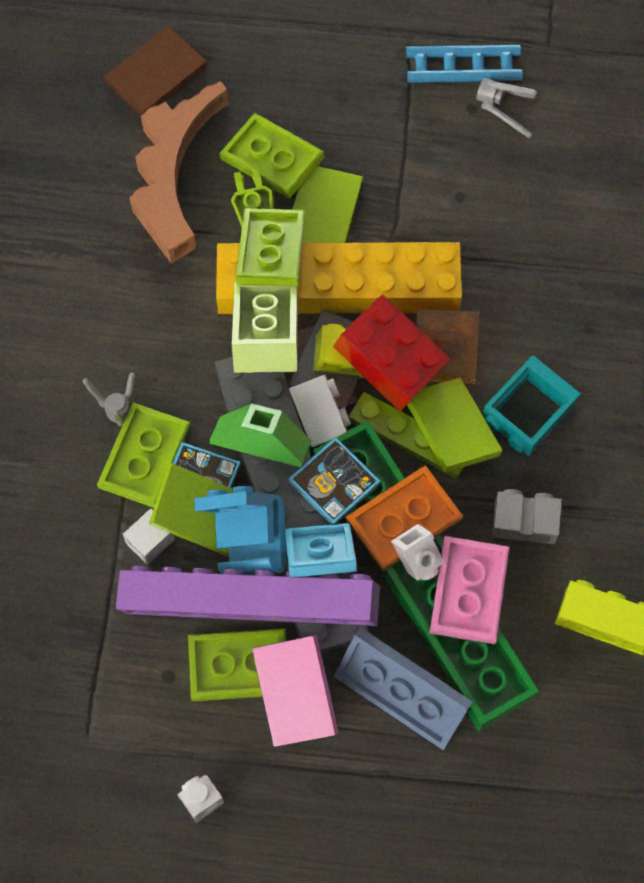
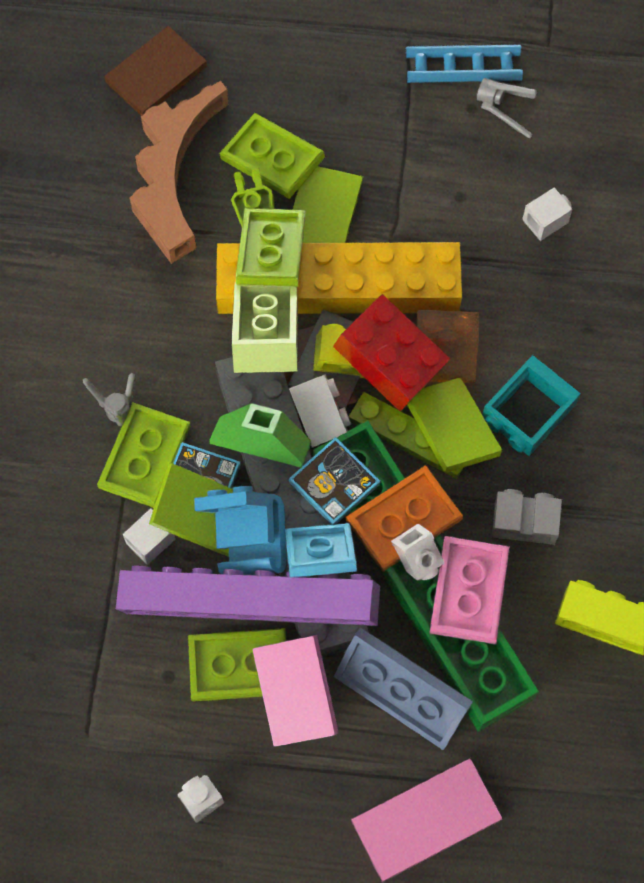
none -> bright pink tile [351,759,502,882]
none -> white brick [522,188,572,241]

